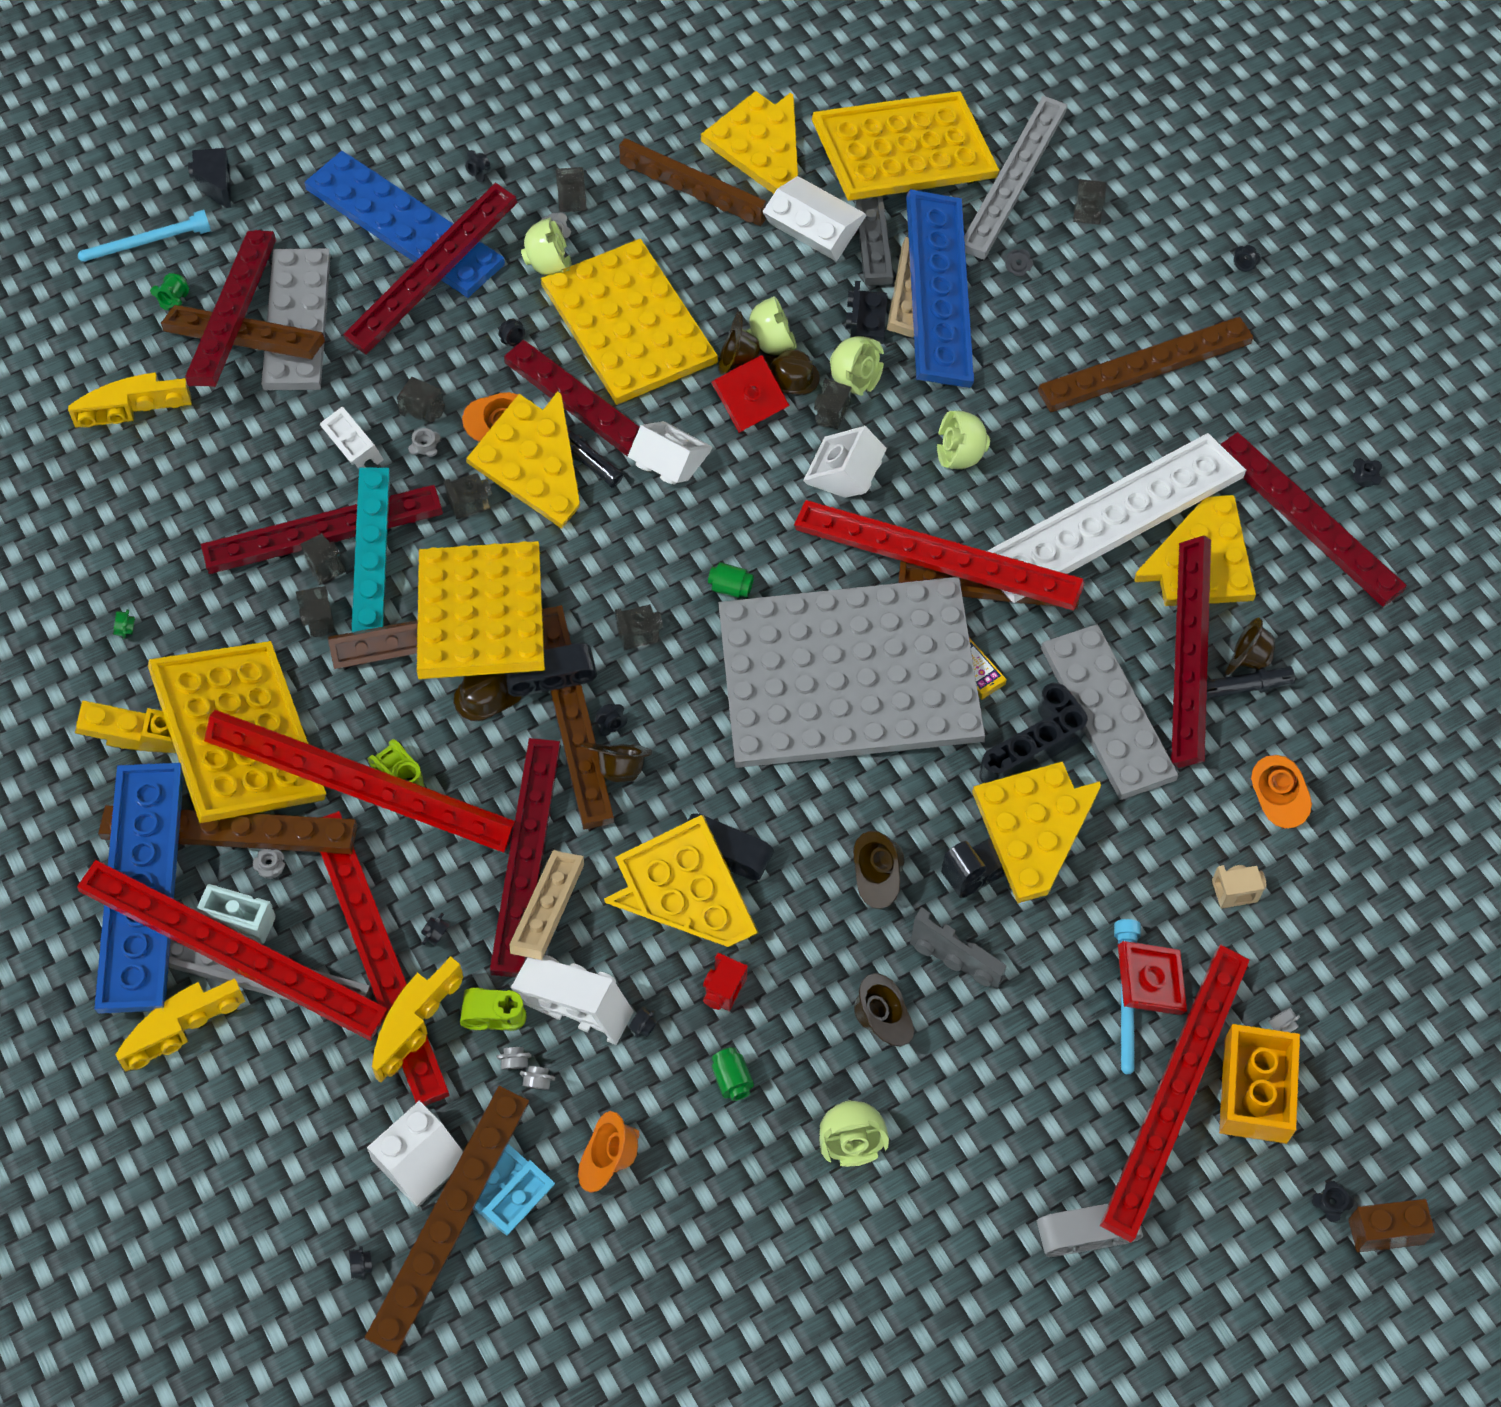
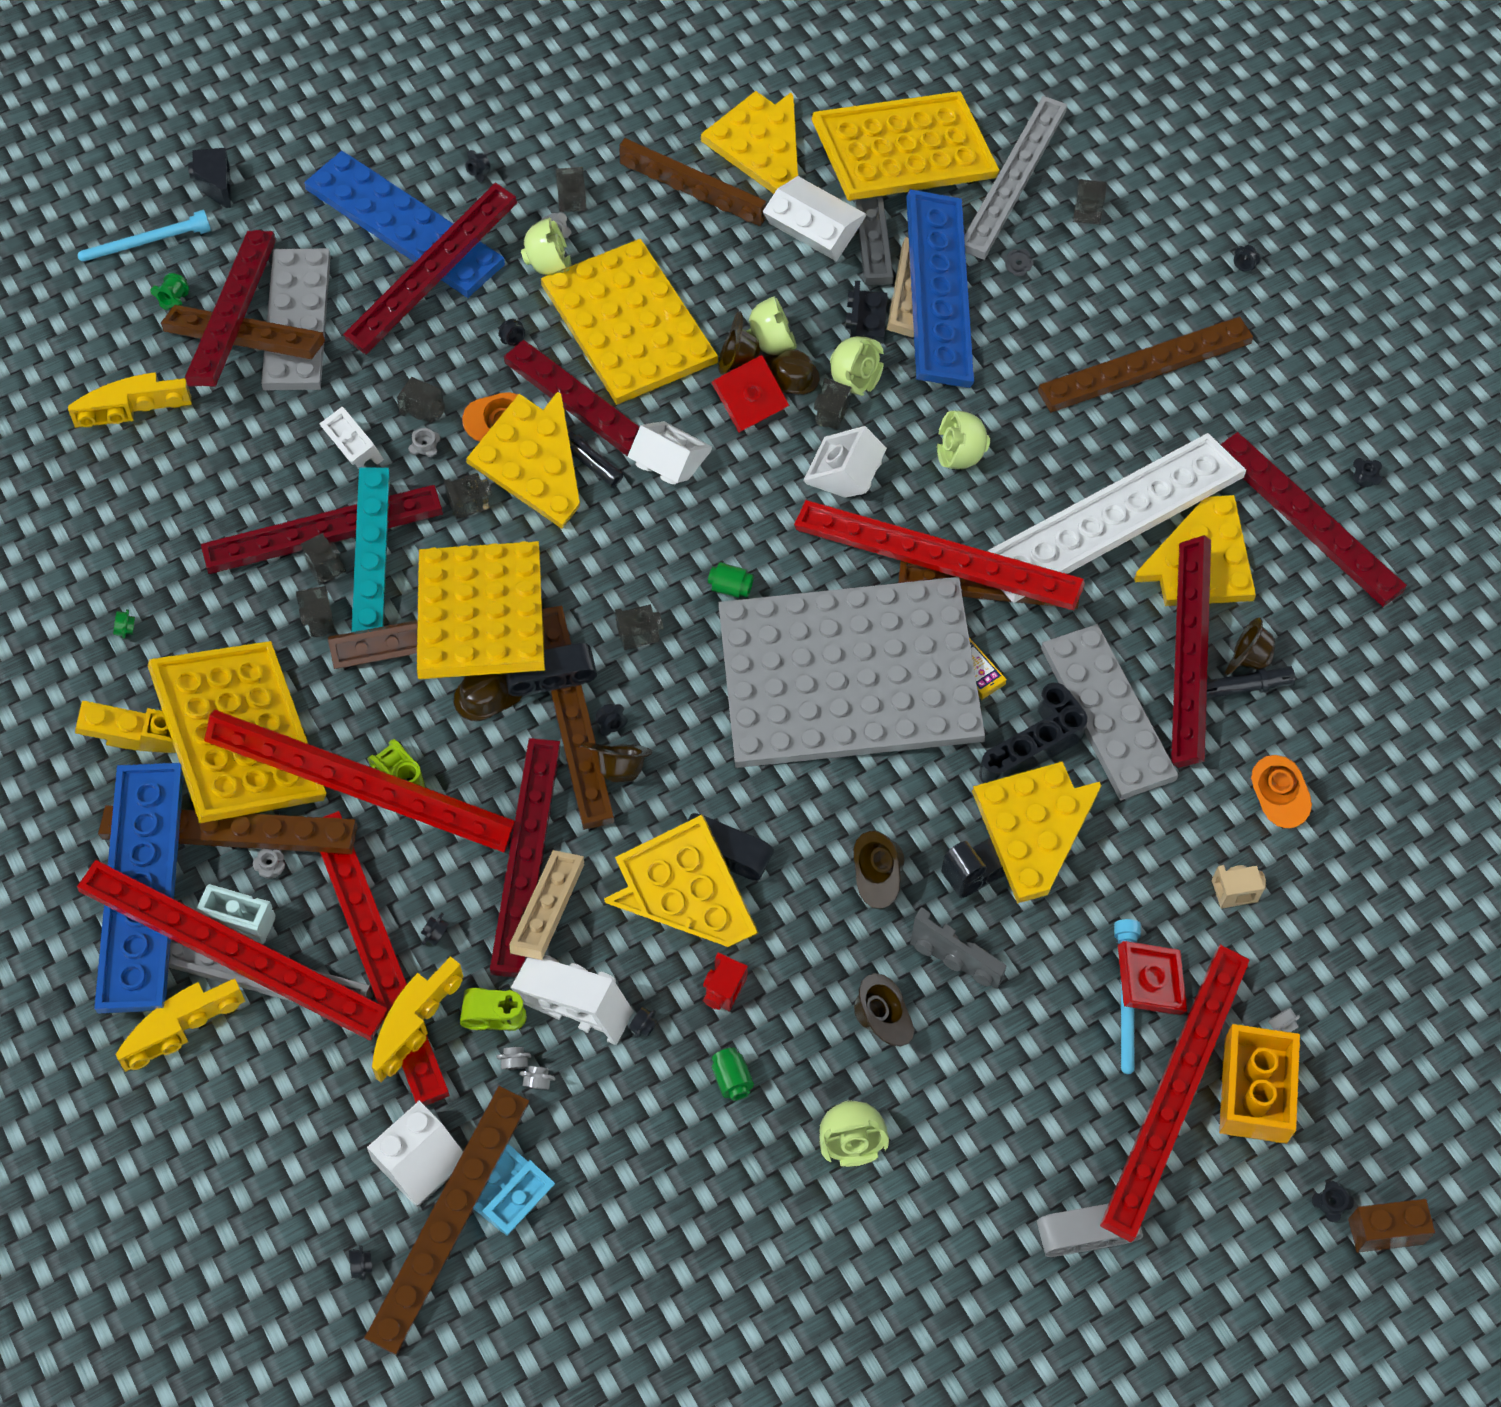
orange piece [578,1111,640,1193] -> none

